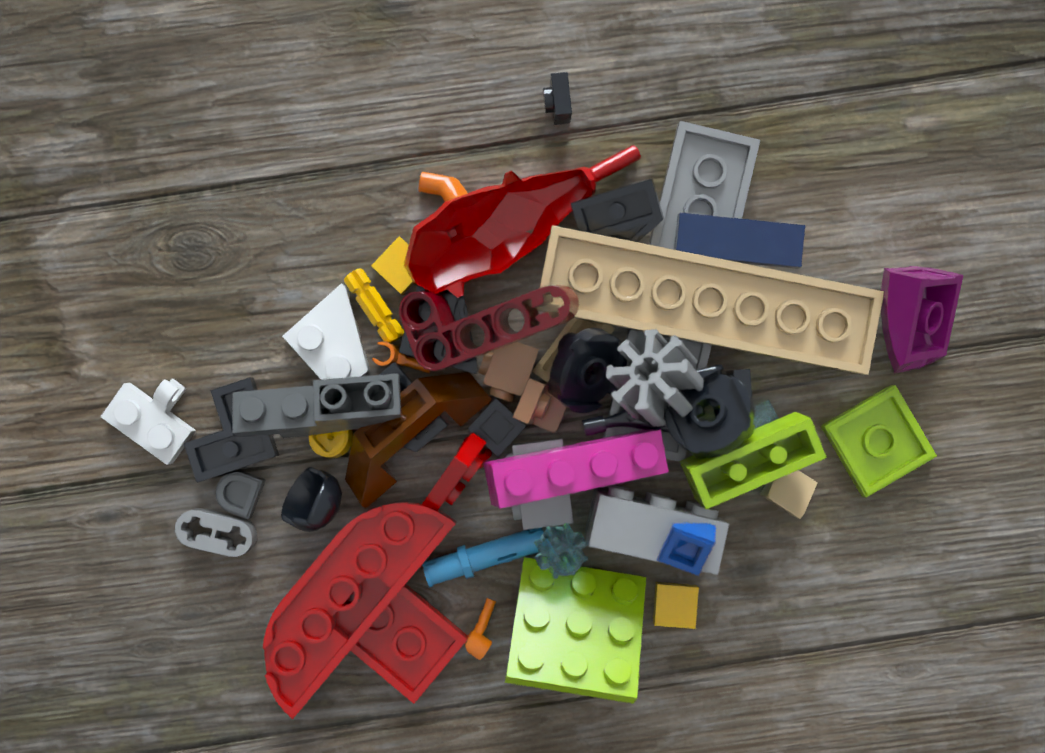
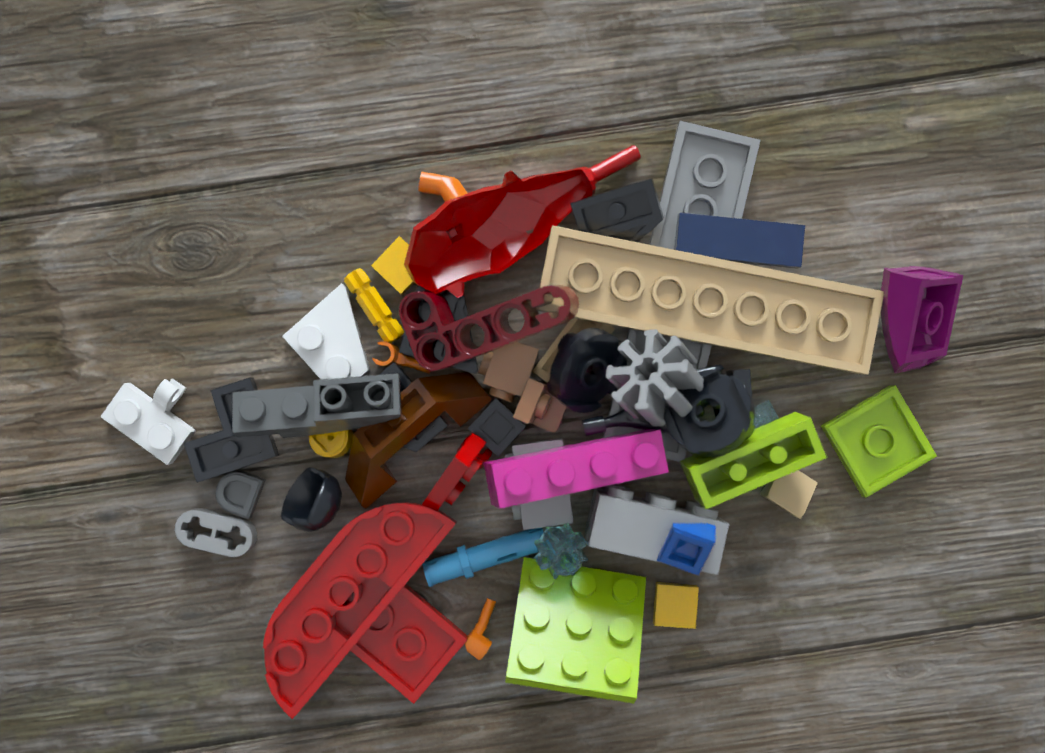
black plate [543,72,572,125] -> none

